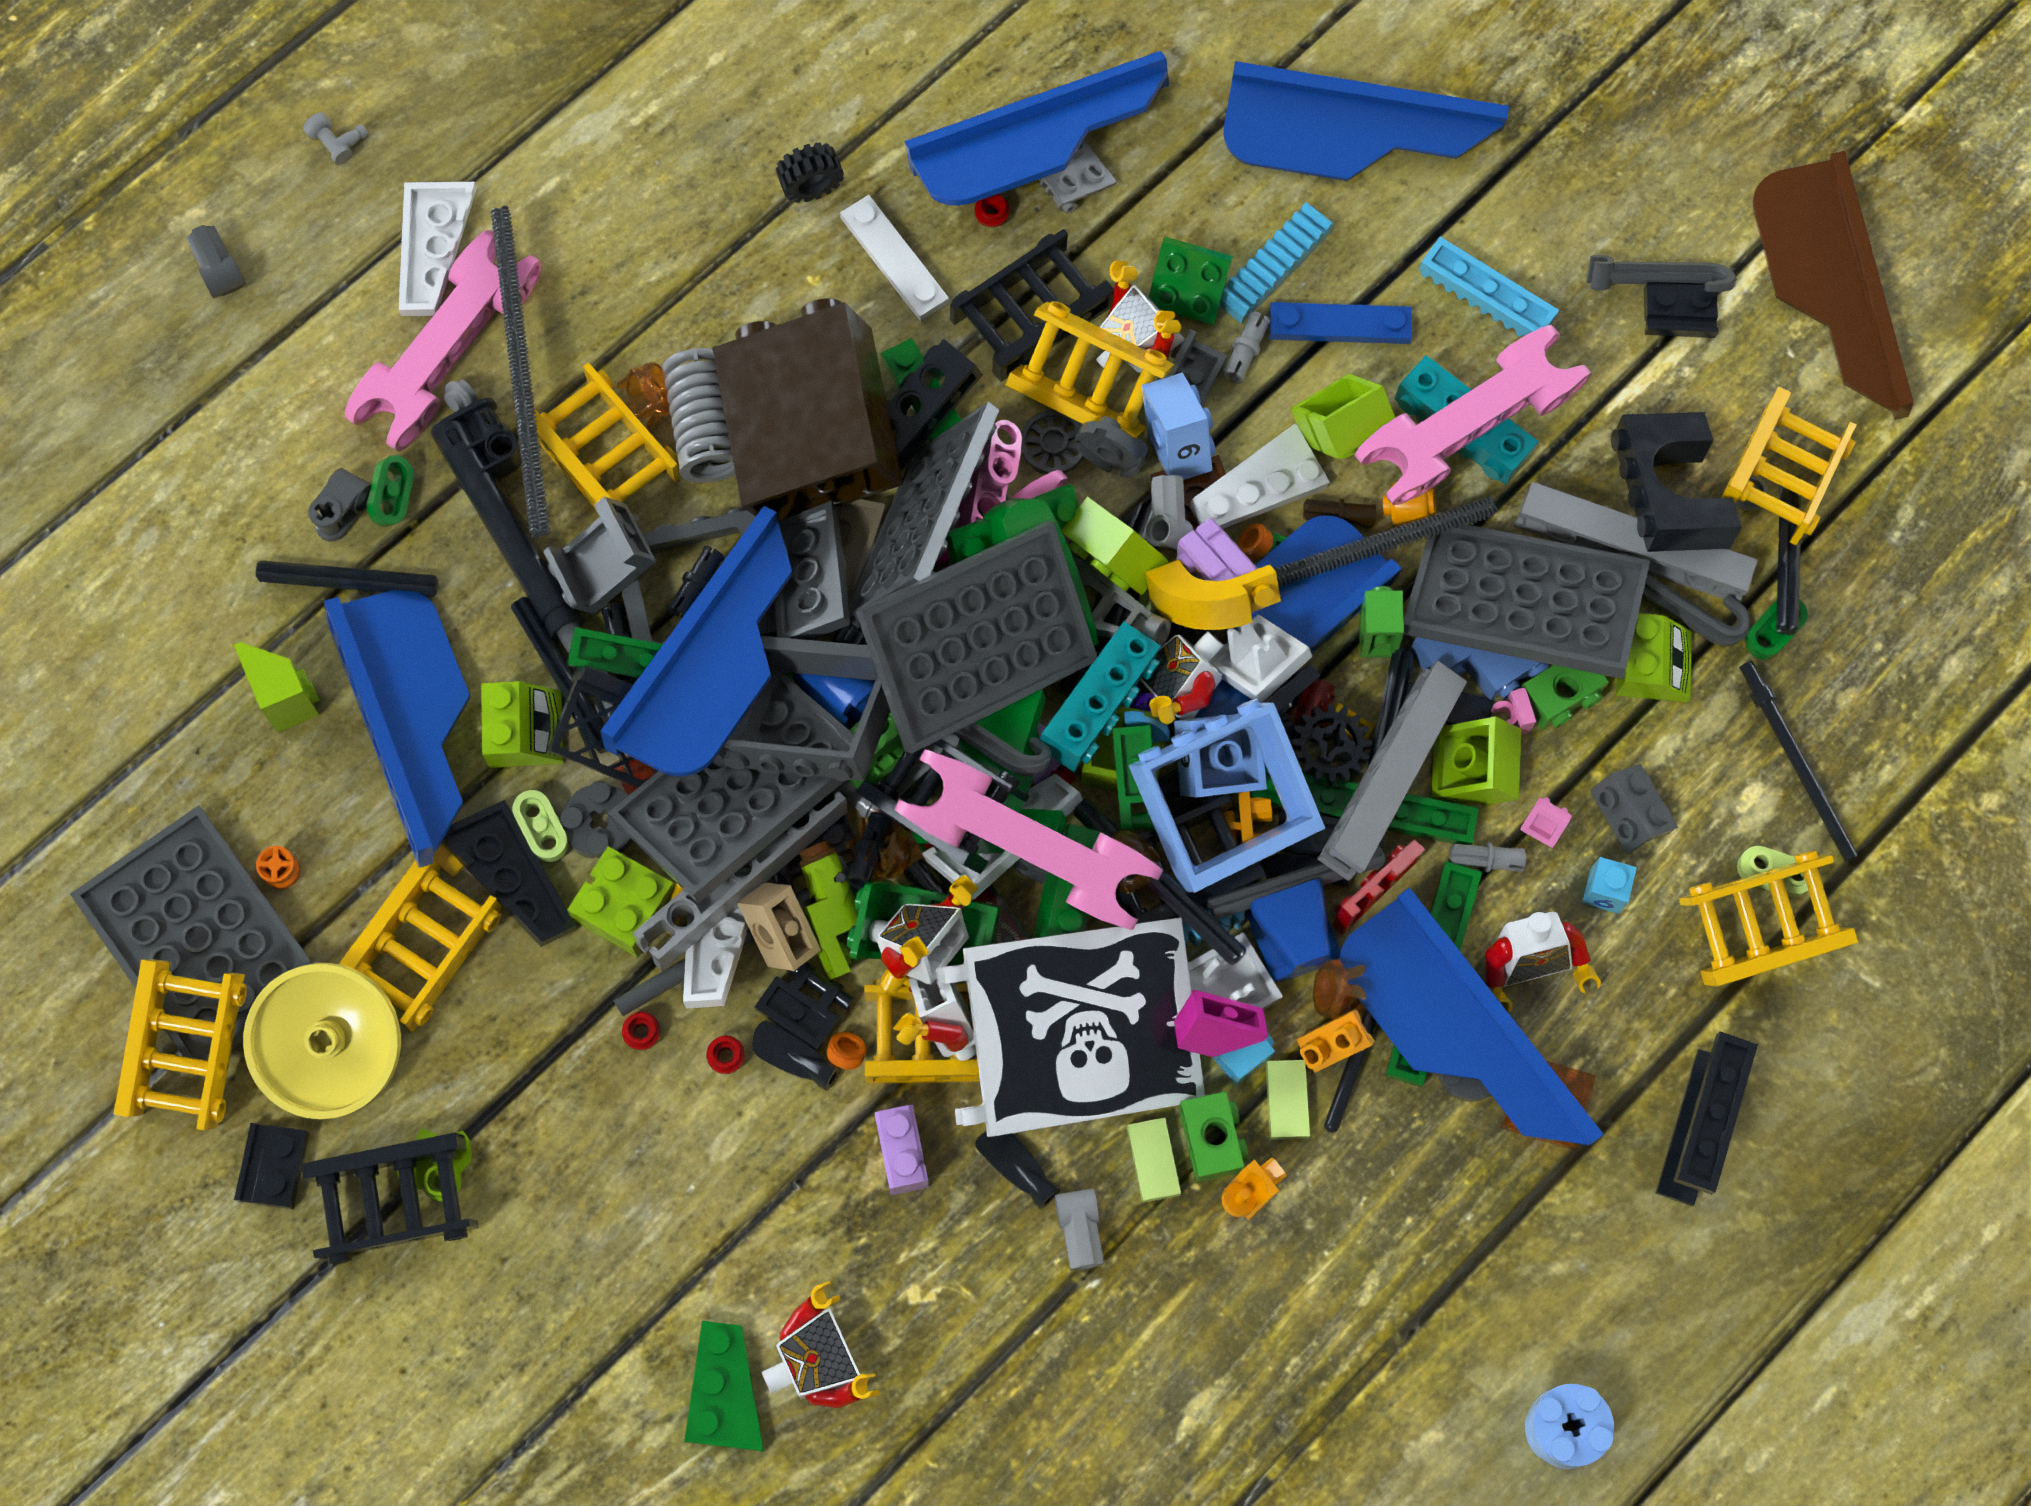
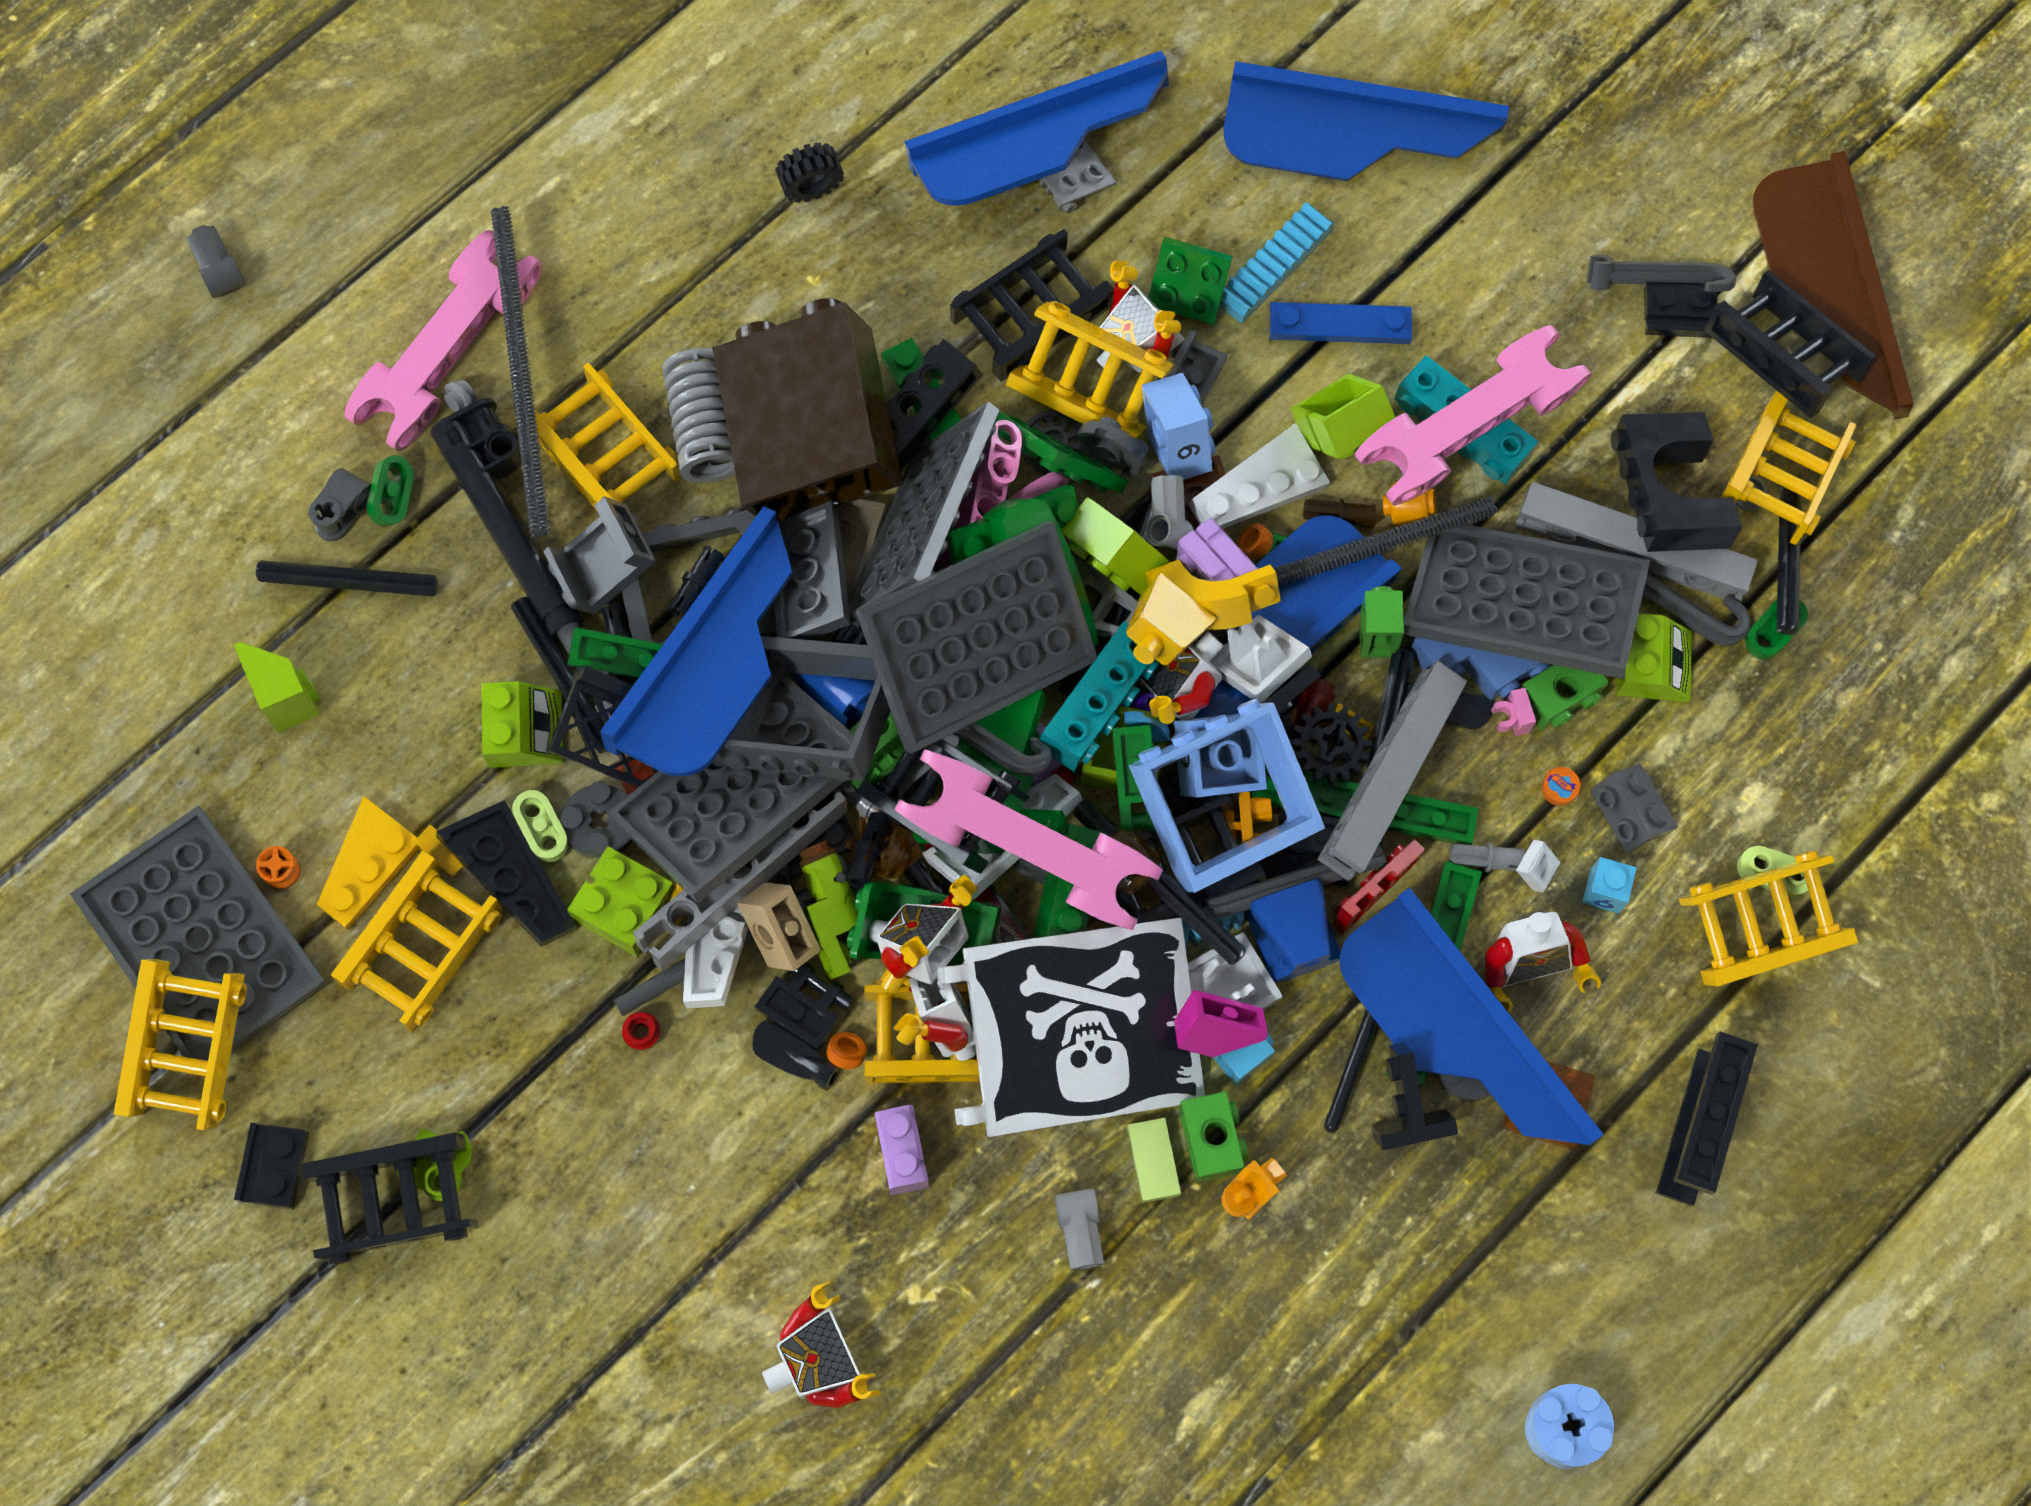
light yellow dish [243,963,401,1119] -> none
light grey piece [303,112,368,165] -> none
blue piece [324,590,470,868] -> none
white wing [399,182,477,316] -> none
clear orange piece [617,362,670,428] -> none
green wing [684,1321,765,1452] -> none
red plate [706,1035,745,1074] -> none
white plate [840,195,949,322] -> none
red plate [974,194,1009,227] -> none
black piece [975,1131,1061,1209] -> none
light grey pin [1222,312,1271,383] -> none
yellowish green tile [1265,1060,1310,1140] -> none
light orange hips [1296,1009,1375,1073] -> none
clear orange piece [1313,960,1366,1020] -> none
medium azure gear [1419,237,1559,337] -> none
lime slope [1431,716,1521,805] -> none
bright pink tile [1520,797,1572,848] -> none
black bar [1739,661,1859,862] -> none
none -> yellow wing [317,796,419,930]
none -> green plate [994,410,1129,494]
none -> yellow torso [1126,573,1216,665]
none -> black bracket [1371,1042,1458,1150]
none -> white tile [1516,840,1560,893]
none -> orange tile [1541,767,1581,806]
none -> black fence [1704,270,1876,418]

